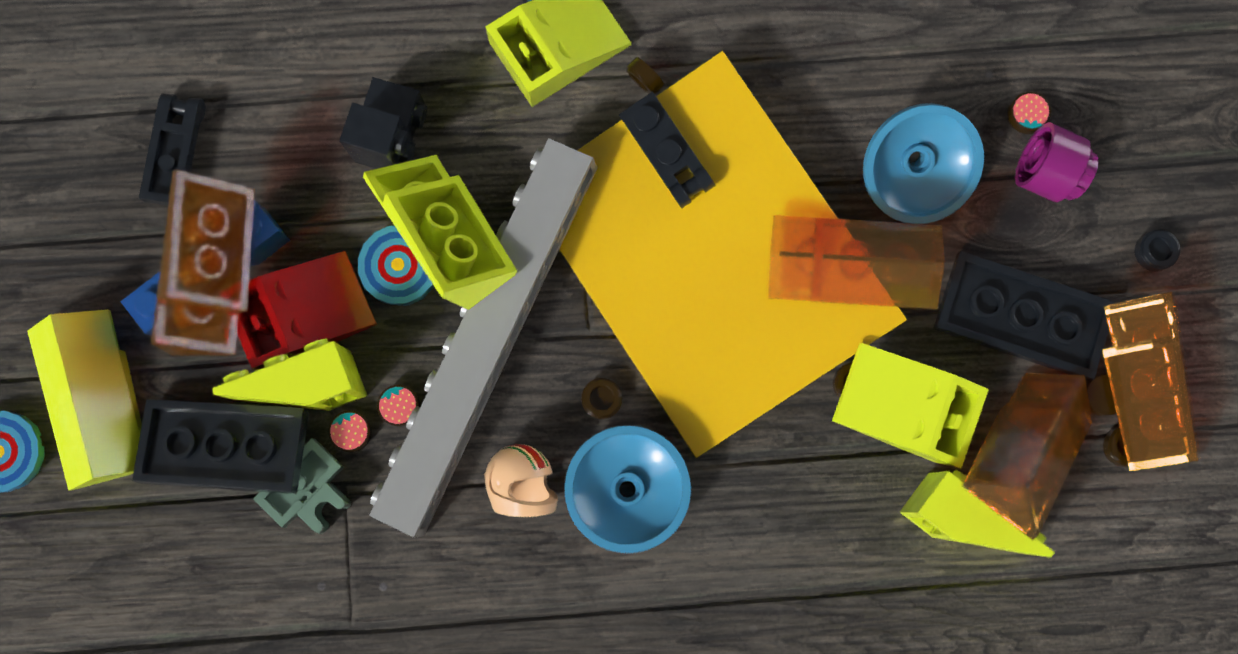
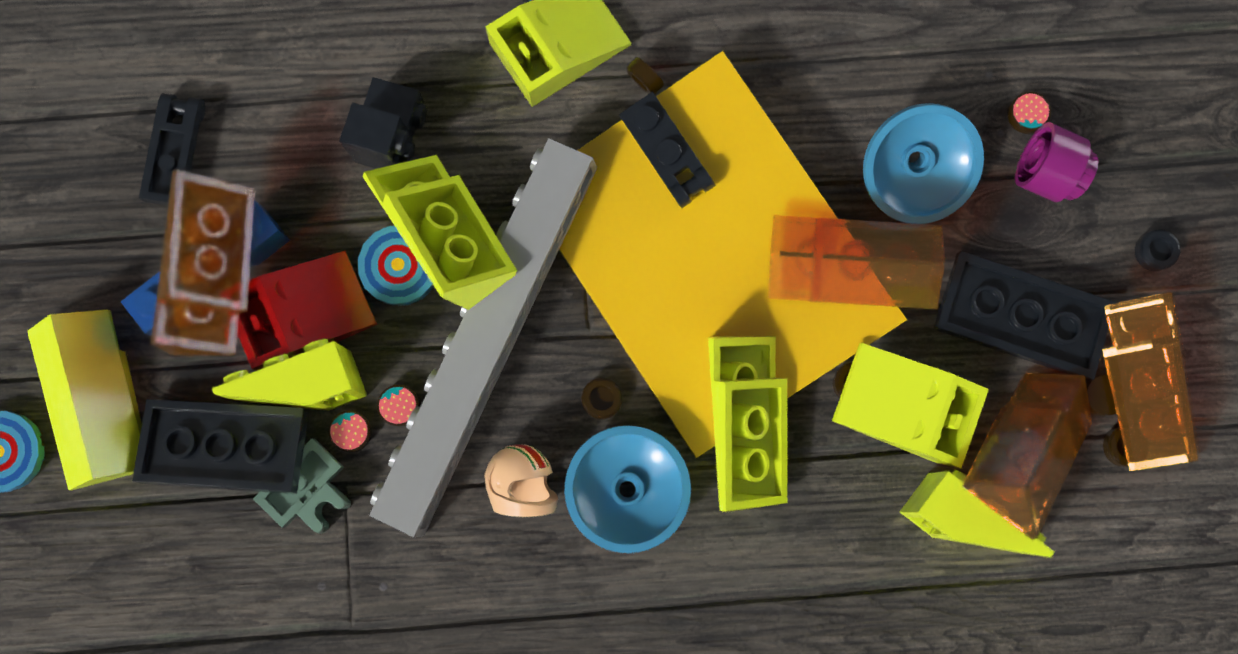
none -> neon yellow slope [708,336,787,512]

